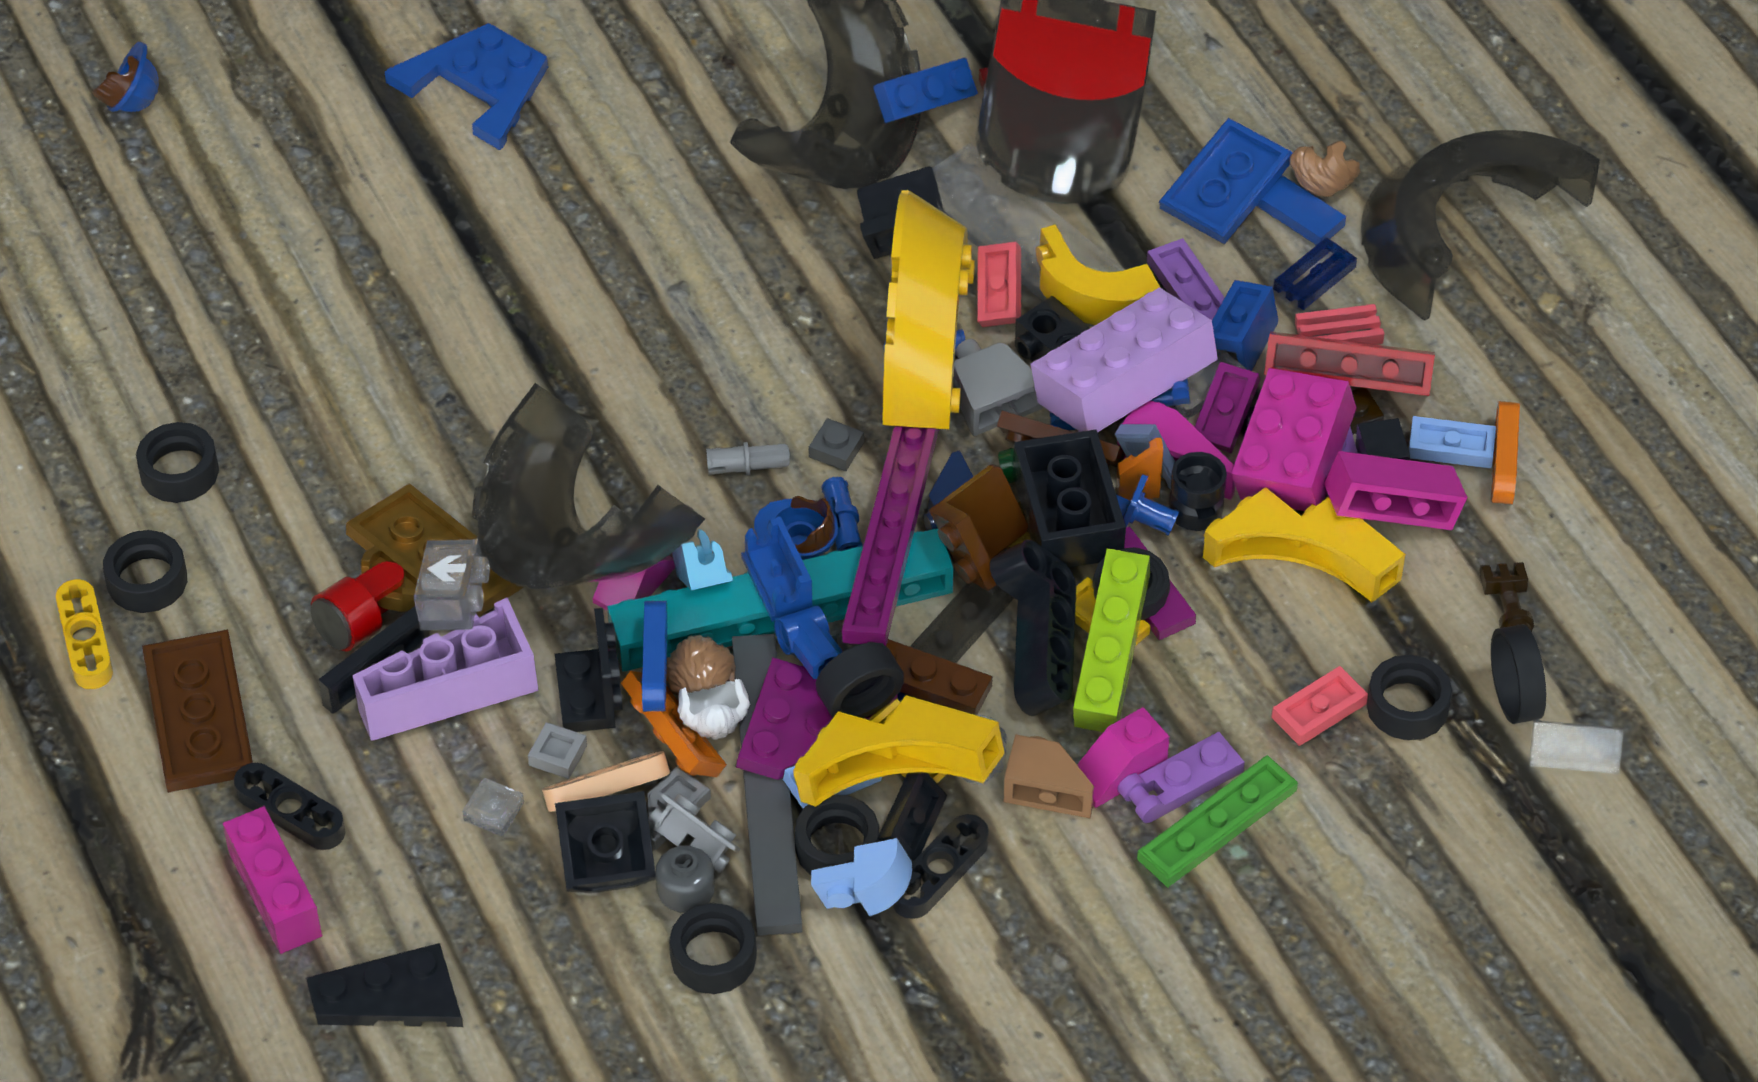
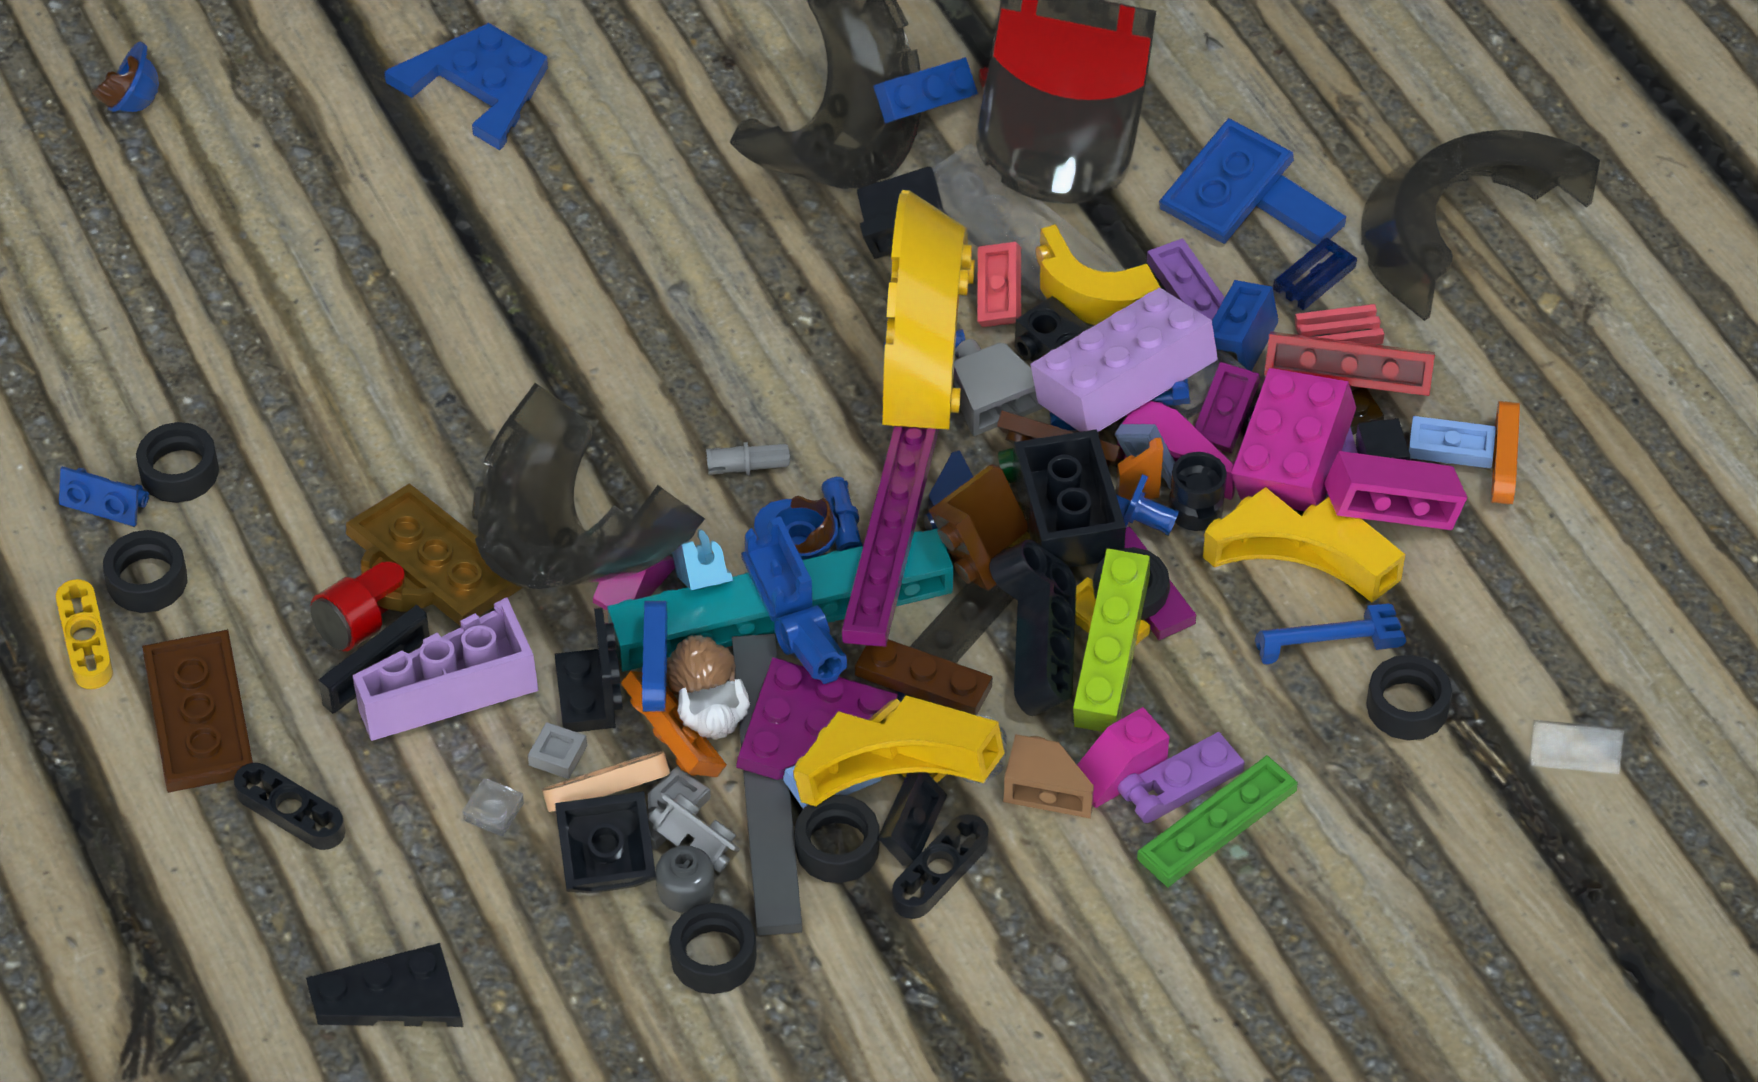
dark pink brick [222,806,322,954] -> none
clear brick [414,539,490,631] -> none
dark grey plate [809,418,864,471] -> none
light blue brick [811,838,912,916] -> none
black tyre [815,642,904,718] -> none
coral plate [1271,666,1368,746] -> none
medium nougat hair [1290,141,1360,197] -> none
dark brown hinge [1480,562,1534,632] -> none
black tyre [1491,624,1546,724] -> none
none -> blue hinge [59,466,149,527]
none -> blue hinge [1255,603,1407,664]

